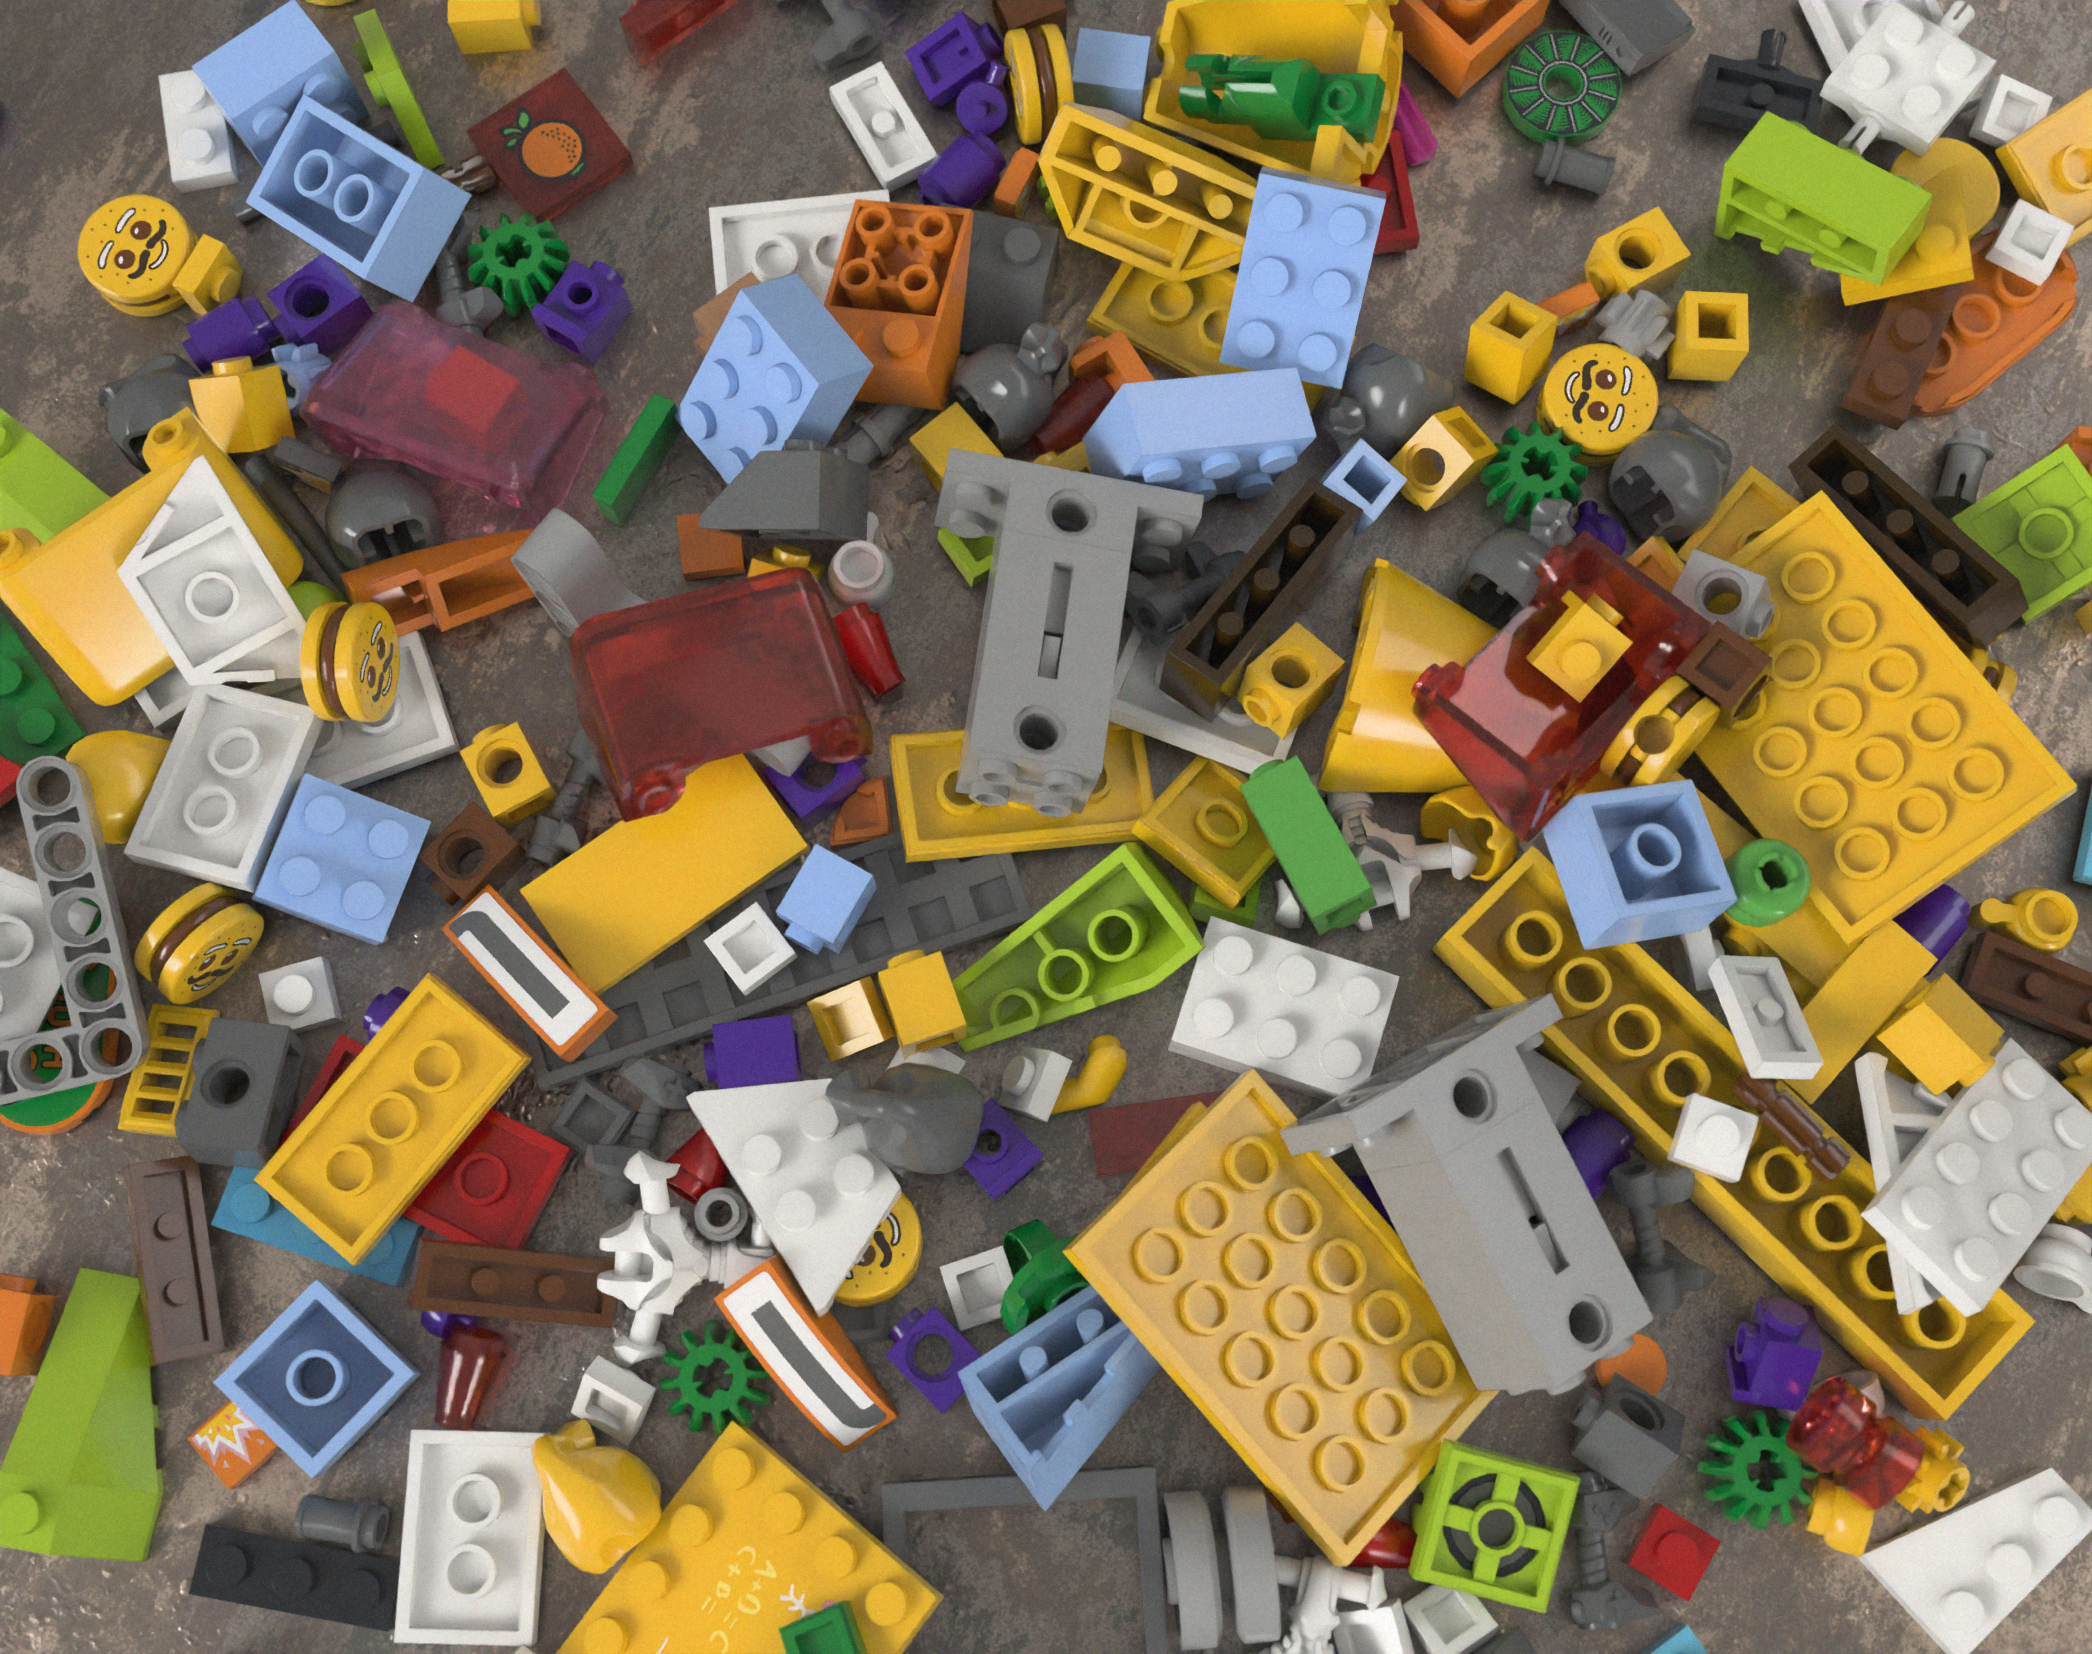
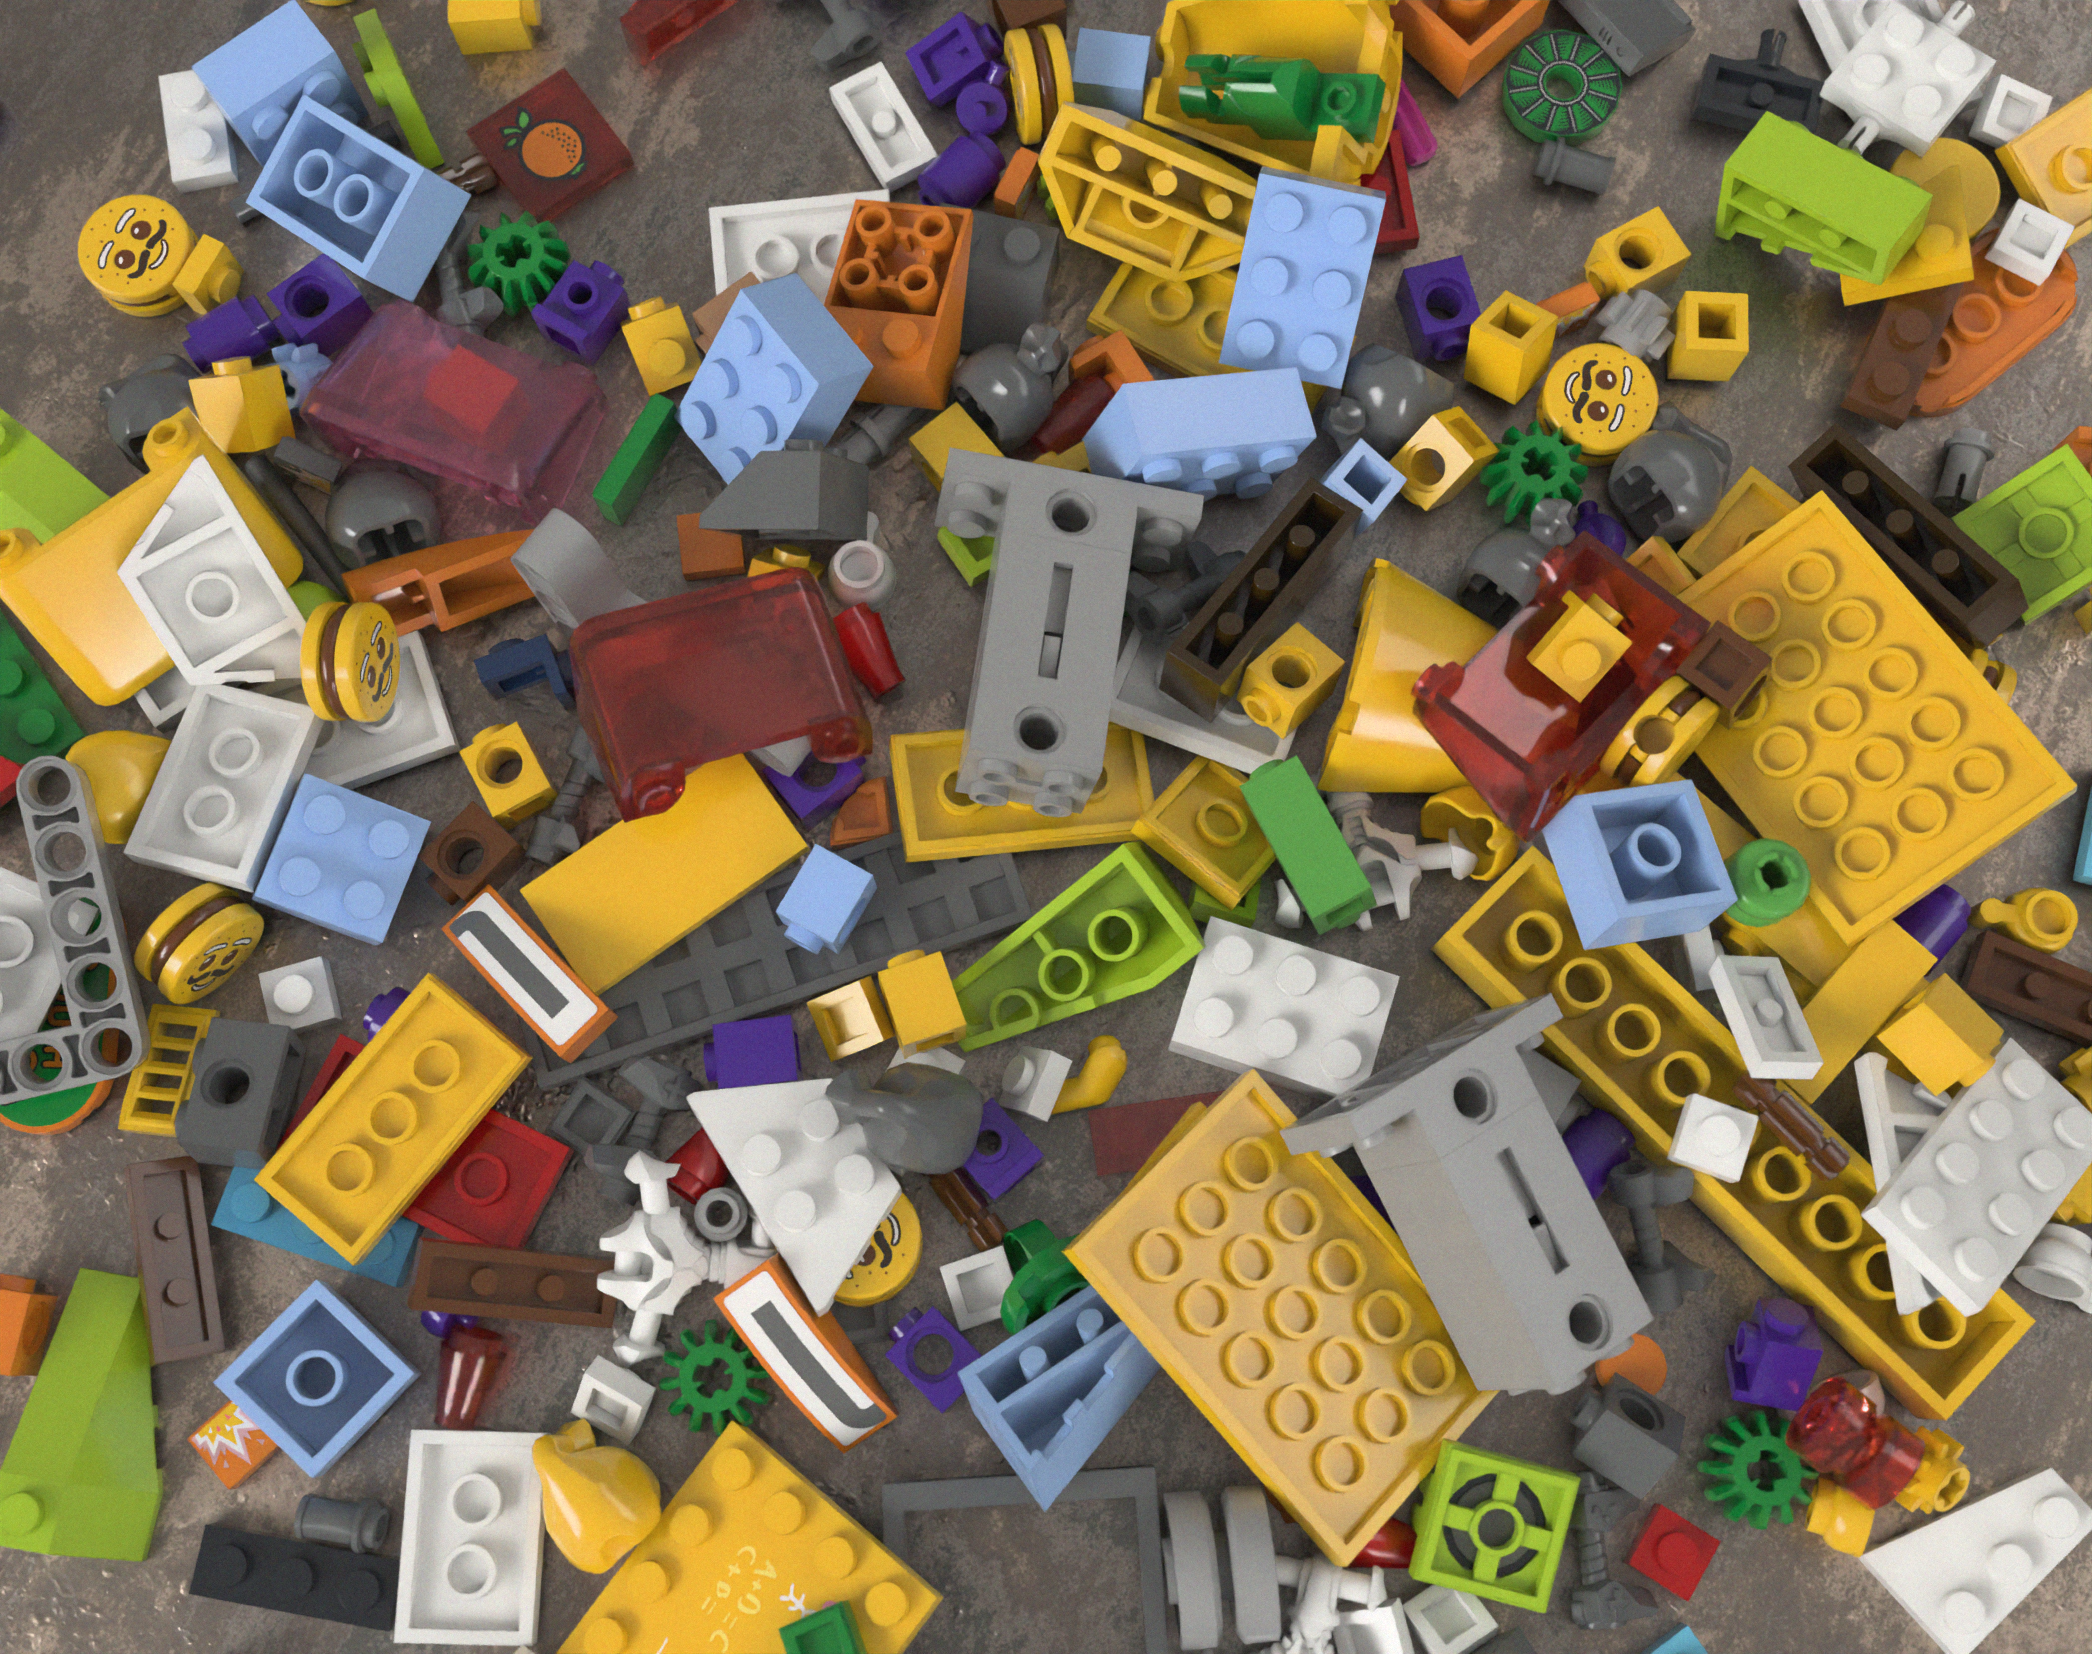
white plate [704,902,798,996] -> none
light grey brick [1664,549,1776,641] -> none
none -> dark blue bracket [473,633,581,710]
none -> yellow bracket [620,296,702,397]
none -> reddish brown axle [921,1167,1008,1252]
none -> dark purple brick [1395,255,1481,361]

